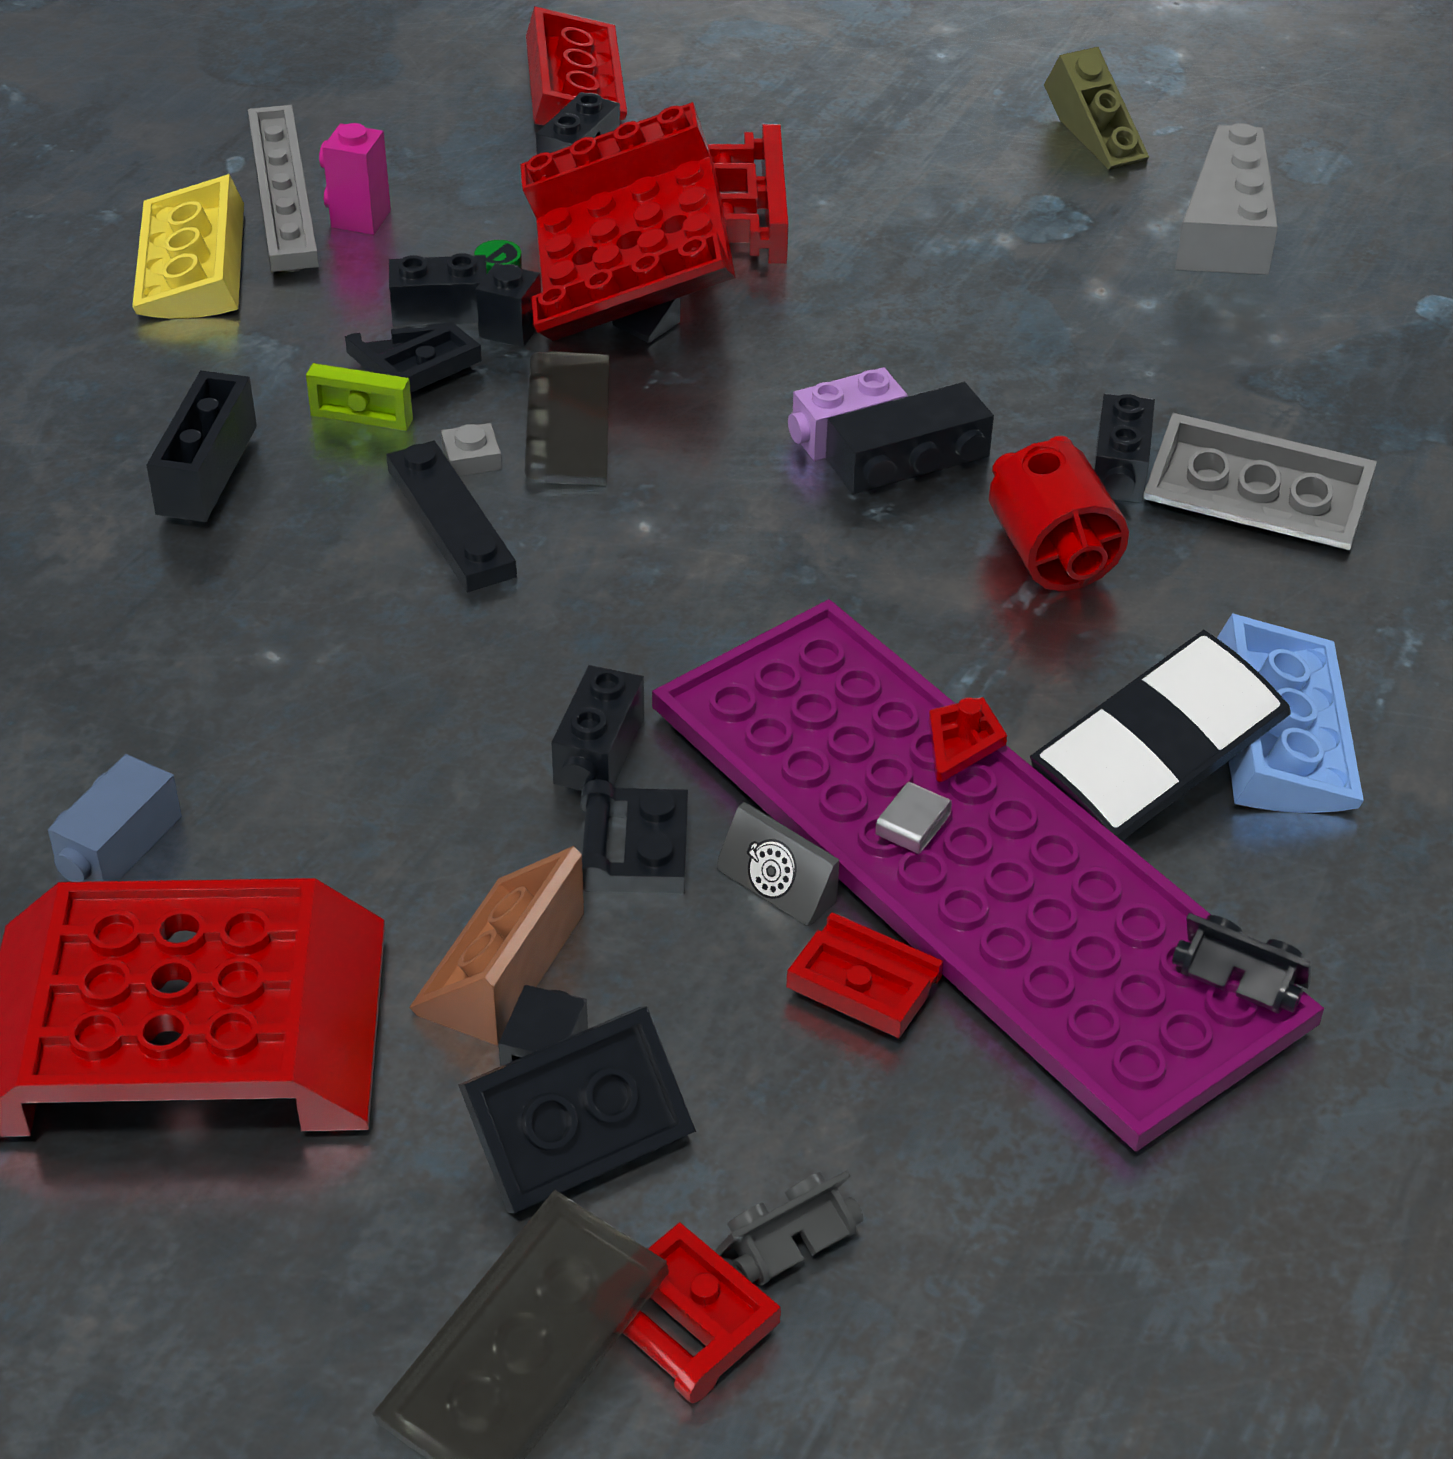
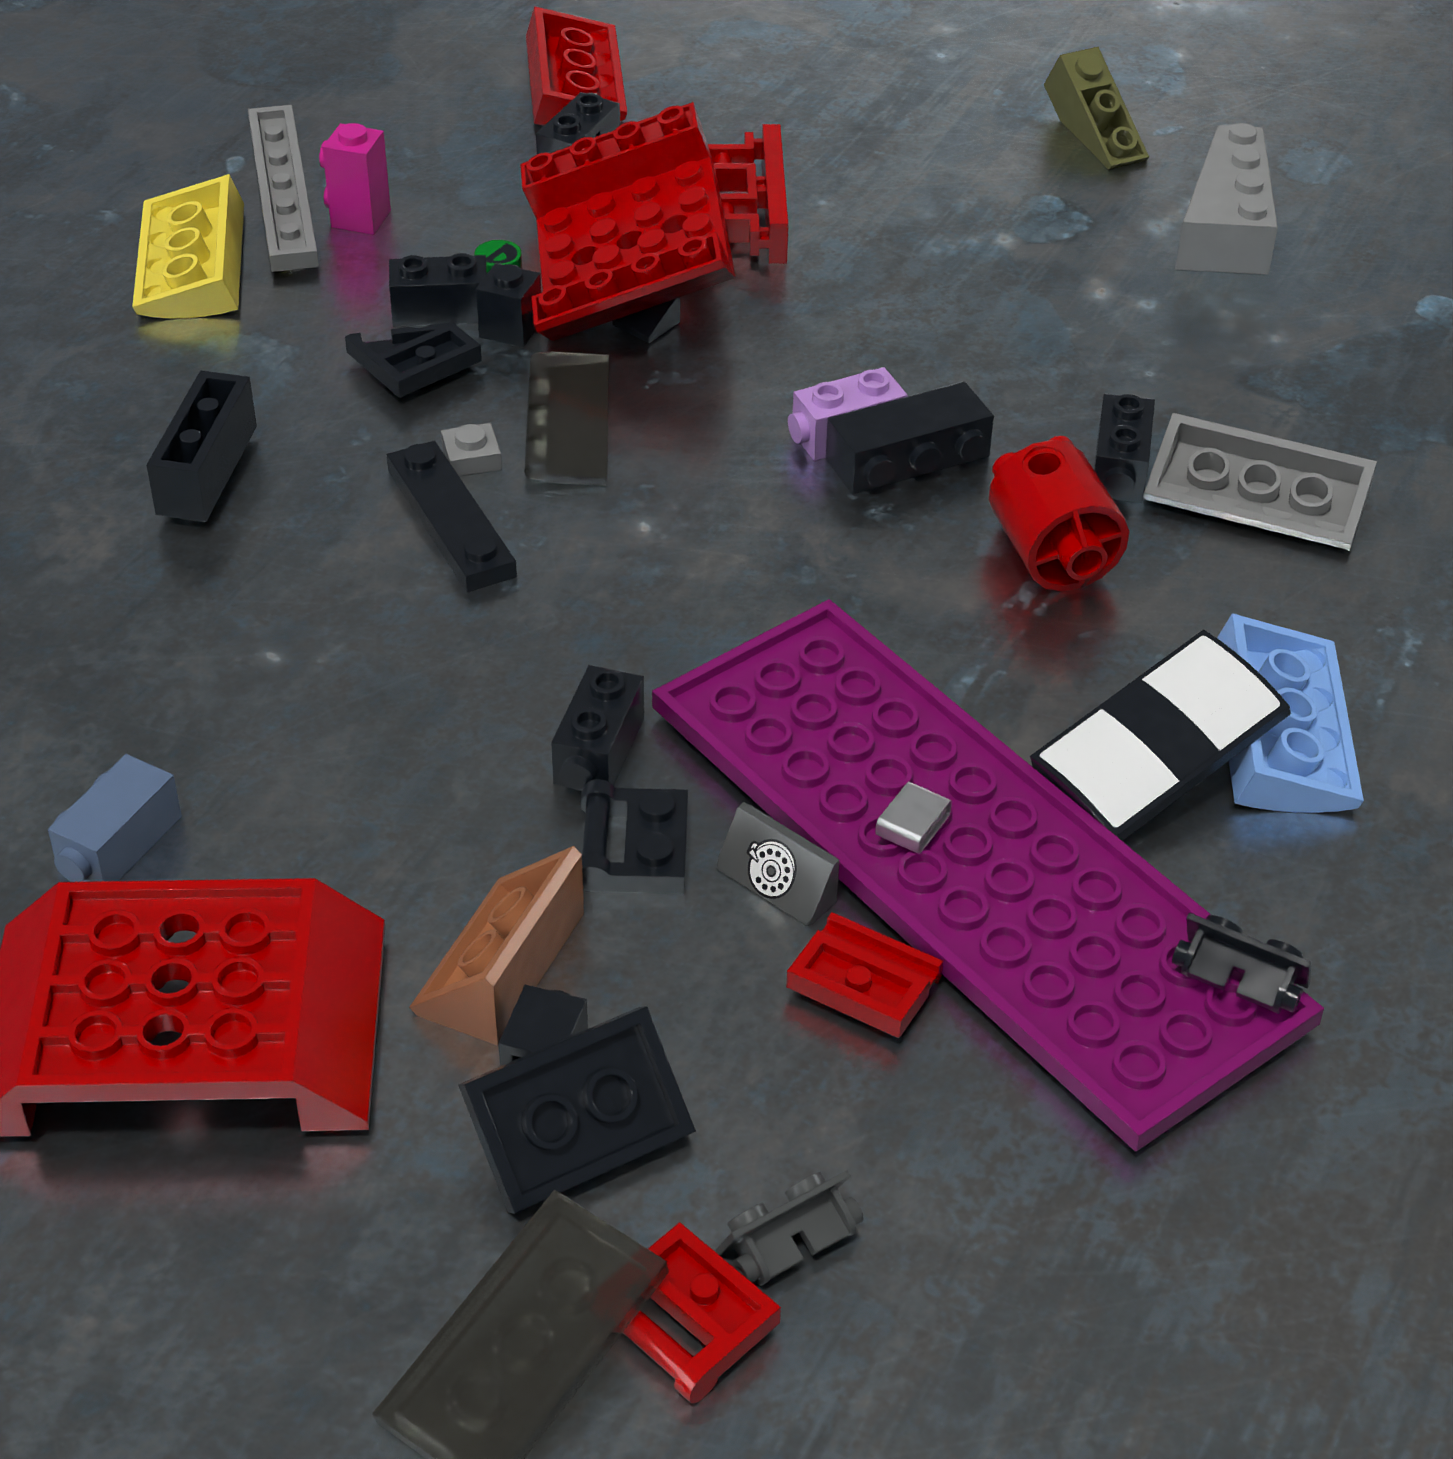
lime plate [306,363,413,431] -> none
red piece [929,697,1007,782] -> none

